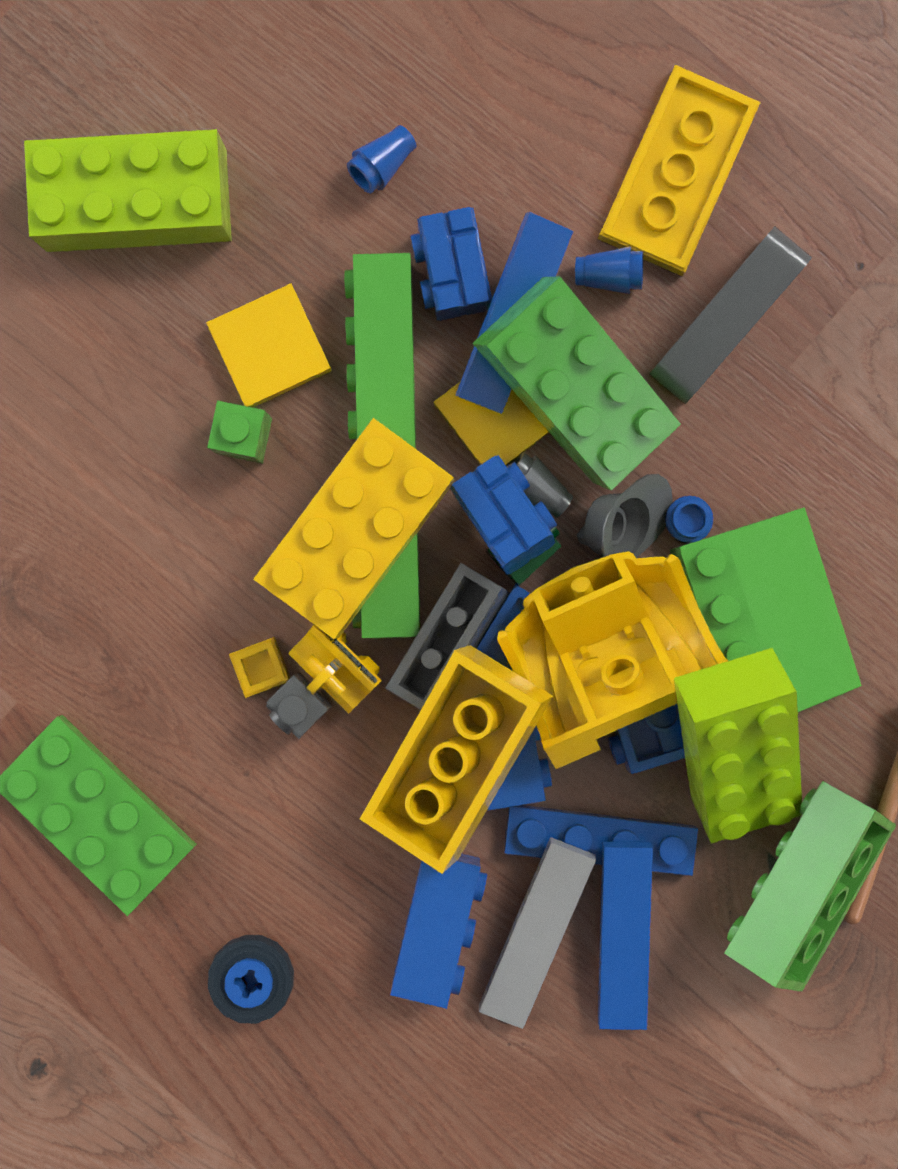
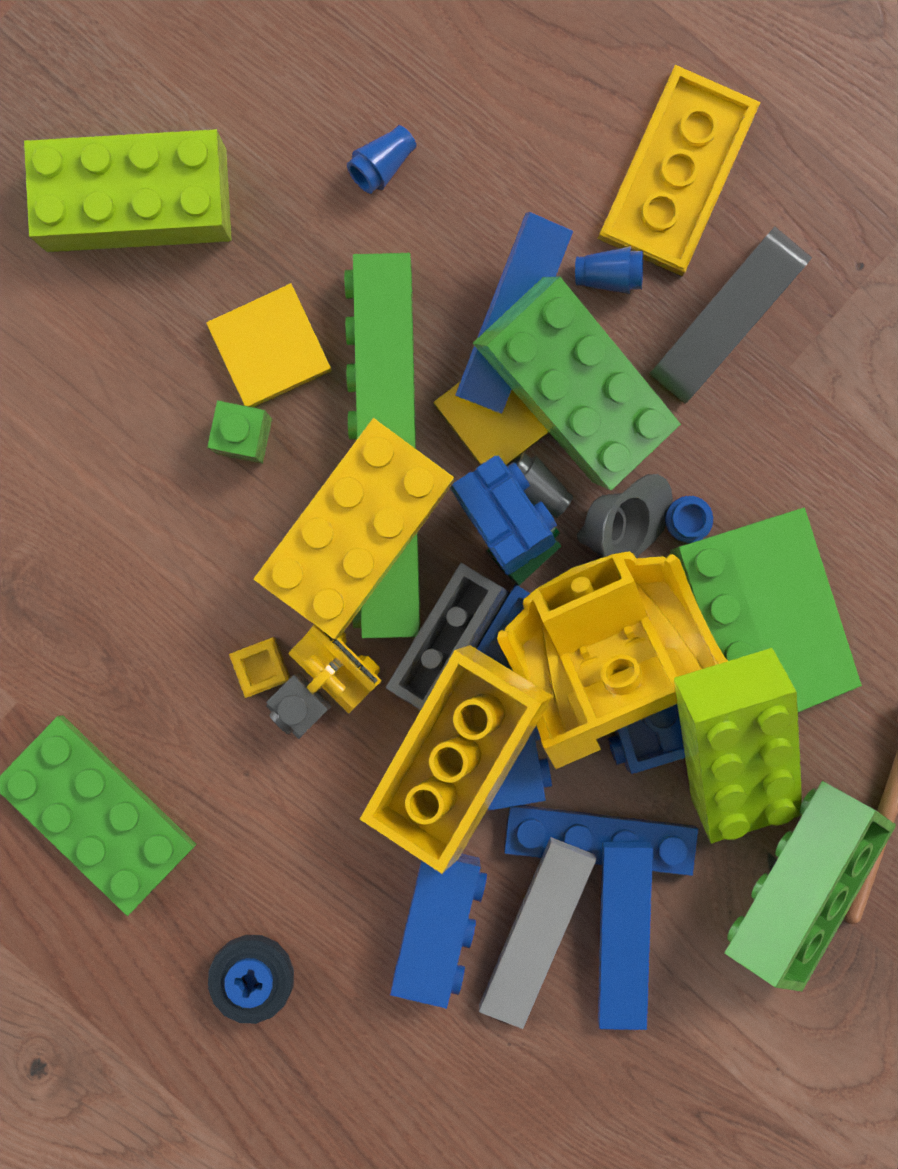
blue brick [410,207,492,321] -> none

